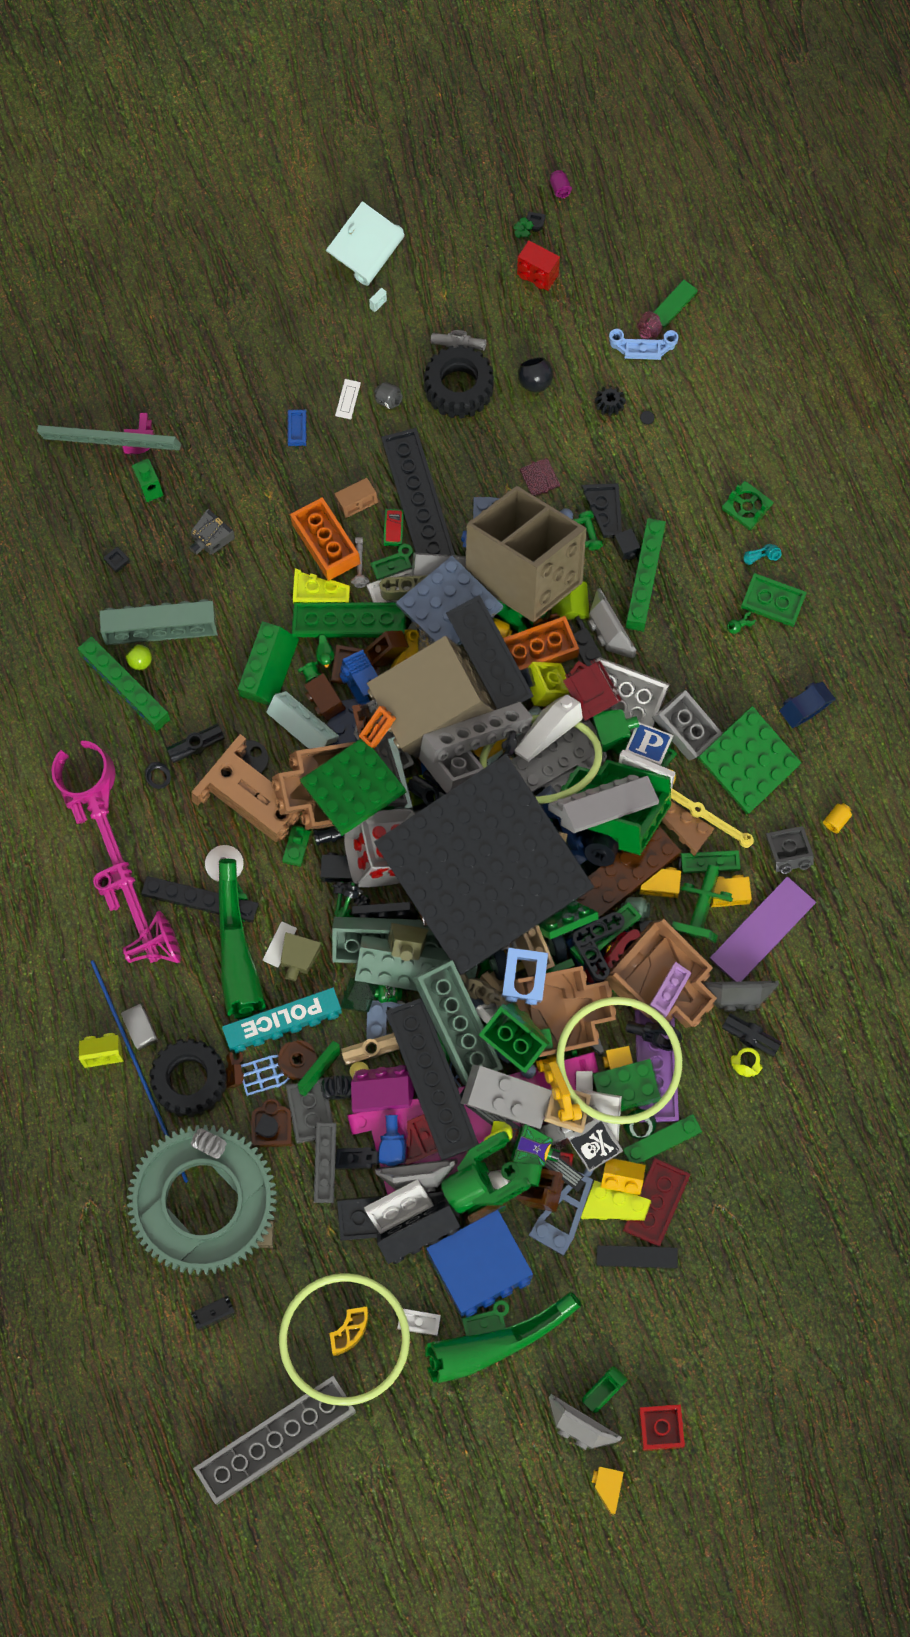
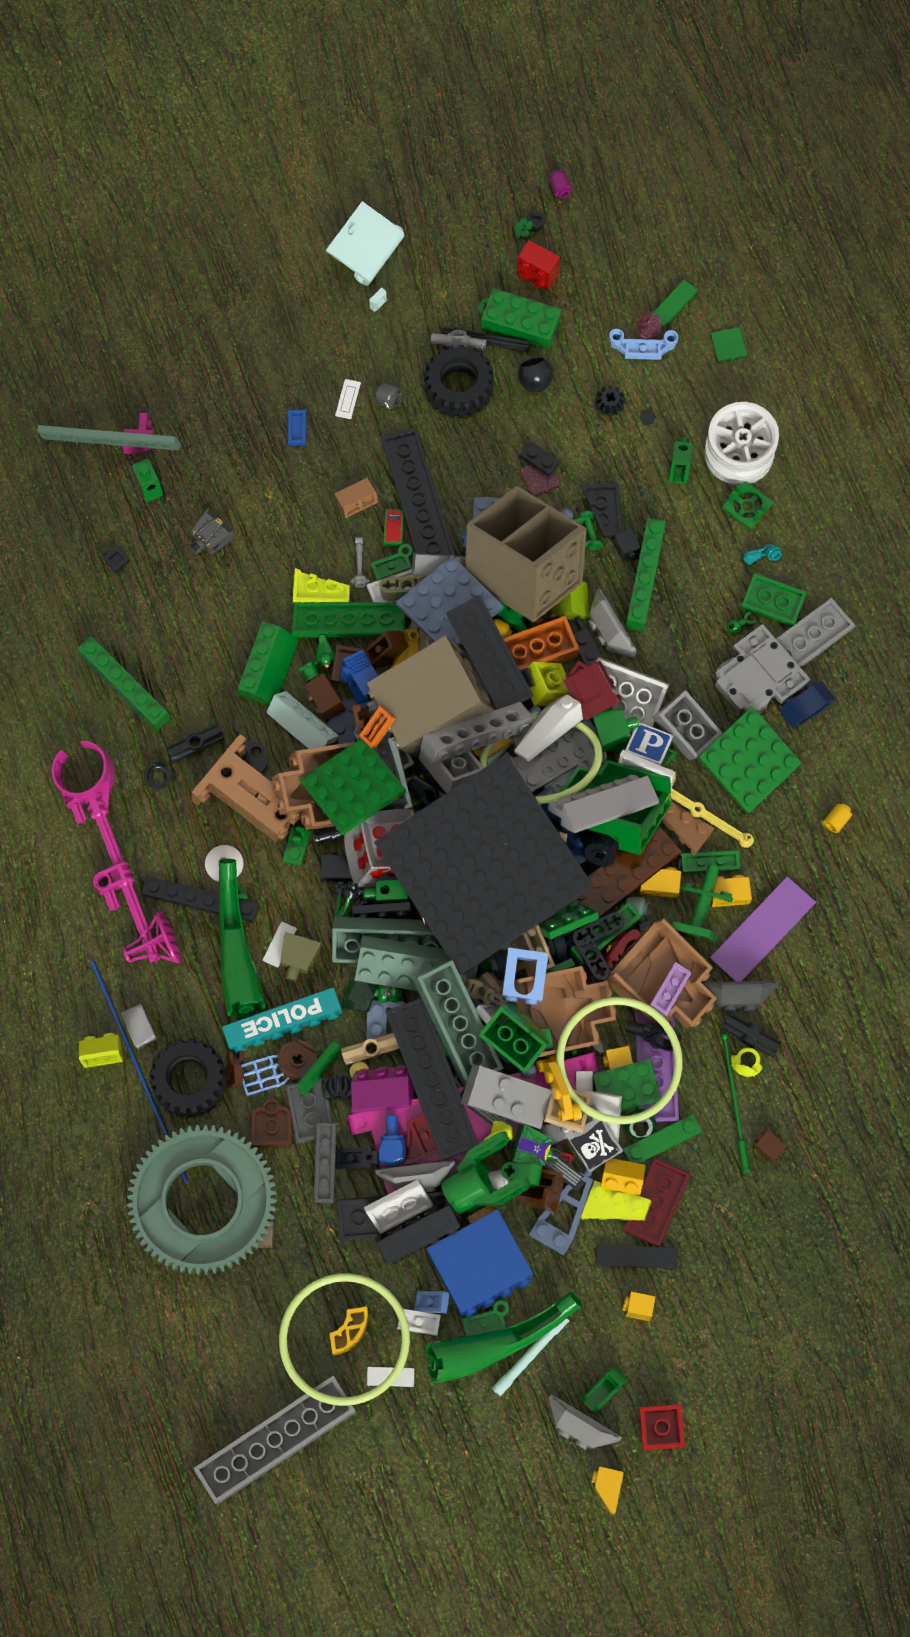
sand green brick [99,599,218,645] -> none
lime piece [126,644,152,670] -> none
light grey gear [191,1128,227,1159] -> none
black hinge [191,1296,236,1332] -> none
black tile [255,1114,278,1138] -> none
orange brick [290,497,361,581] -> none
olive torso [388,923,428,961] -> none
black piece [501,731,517,756] -> none
dark grey plate [766,826,814,874] -> none
none -> green torso [364,880,408,904]
none -> white sticker [367,1367,414,1387]
none -> medium blue plate [414,1291,450,1313]
none -> black axle [441,327,530,351]
none -> green piece [478,288,562,350]
none -> light aqua piece [492,1319,569,1397]
none -> black plate [519,441,560,477]
none -> yellow brick [622,1292,655,1321]
none -> green torso [669,437,693,485]
none -> white wheel [704,402,779,485]
none -> green piece [710,327,747,362]
none -> light grey piece [715,598,856,714]
none -> green piece [721,1032,751,1174]
none -> reddish brown brick [754,1130,787,1164]

